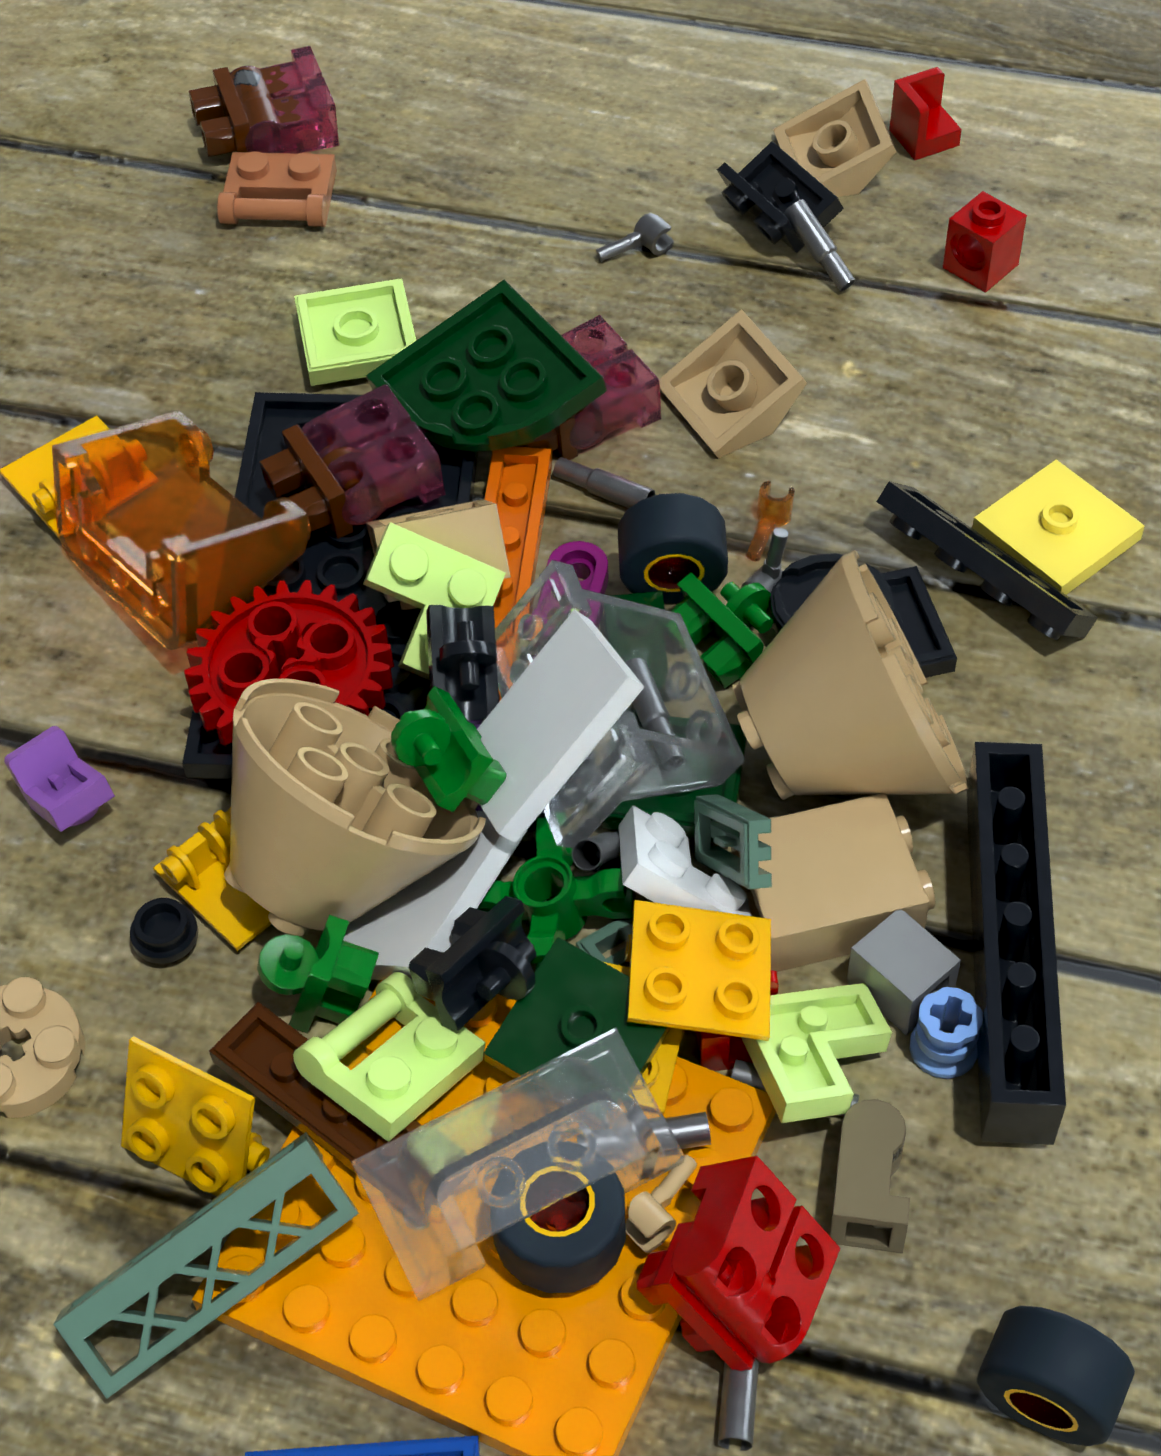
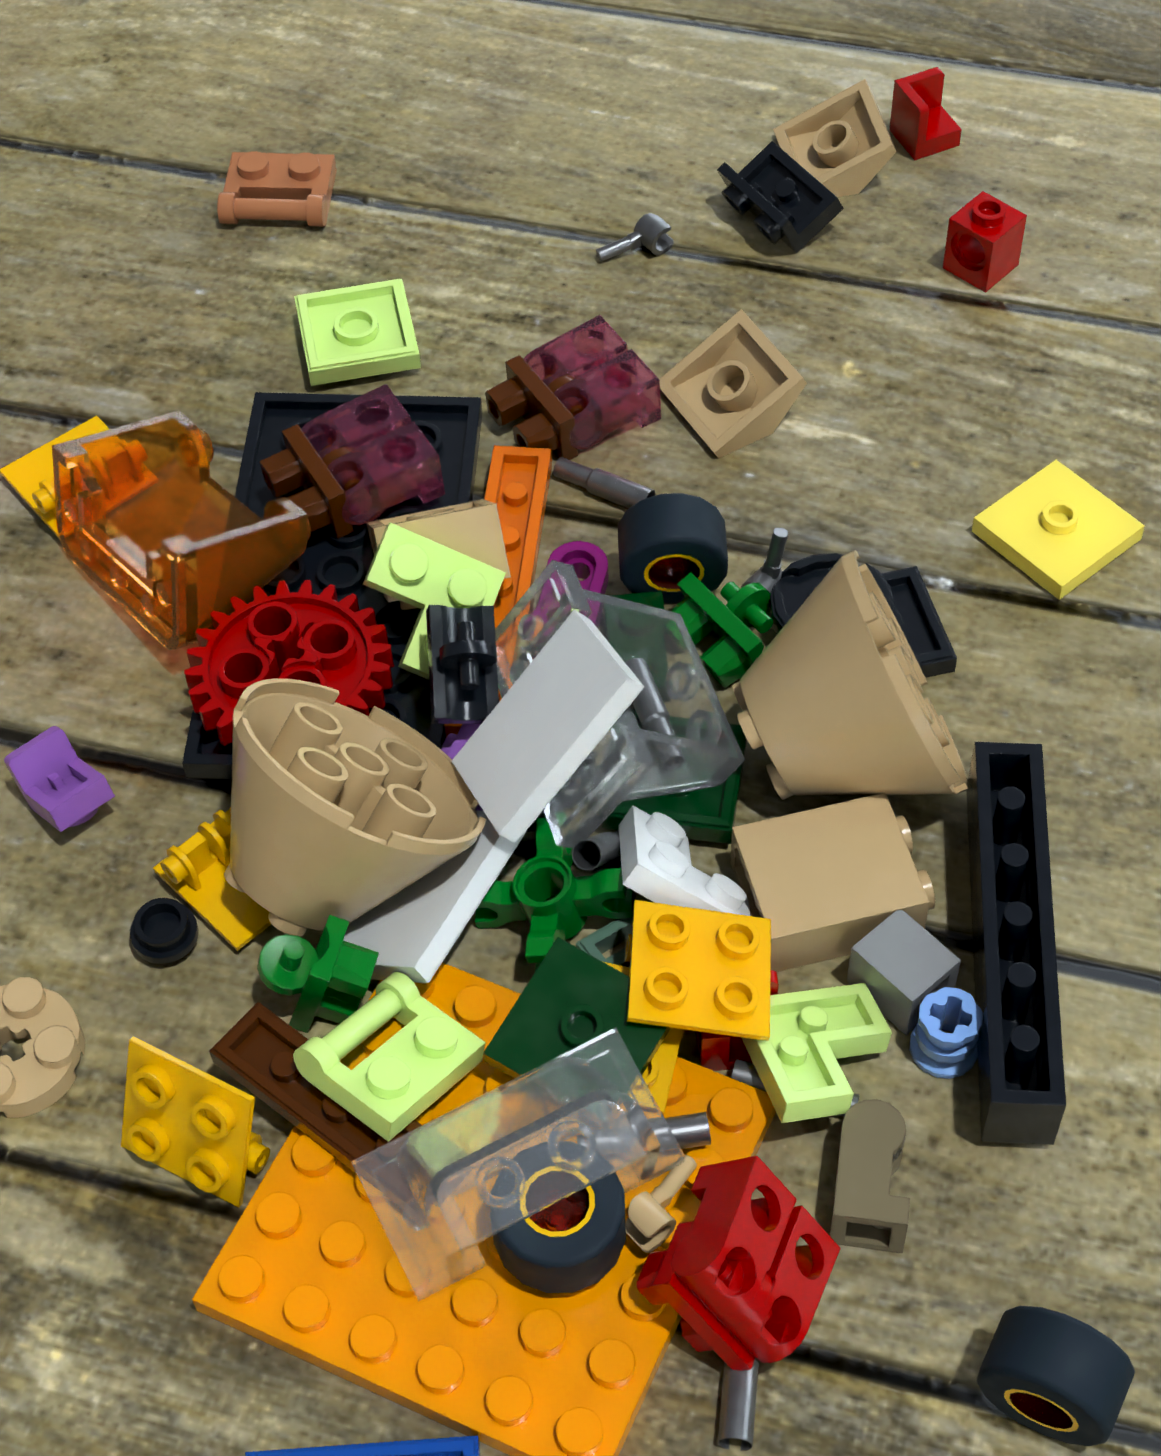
sand green fence [53,1132,359,1399] -> none
hips [189,46,339,157] -> none
dark green plate [366,279,607,452] -> none
green hips [391,686,507,812] -> none
black hips [409,896,537,1031] -> none
sand green tile [694,794,772,890] -> none
clear orange hand [746,481,795,561] -> none
flat silver pin [784,199,856,291] -> none
black plate [876,481,1098,640] -> none

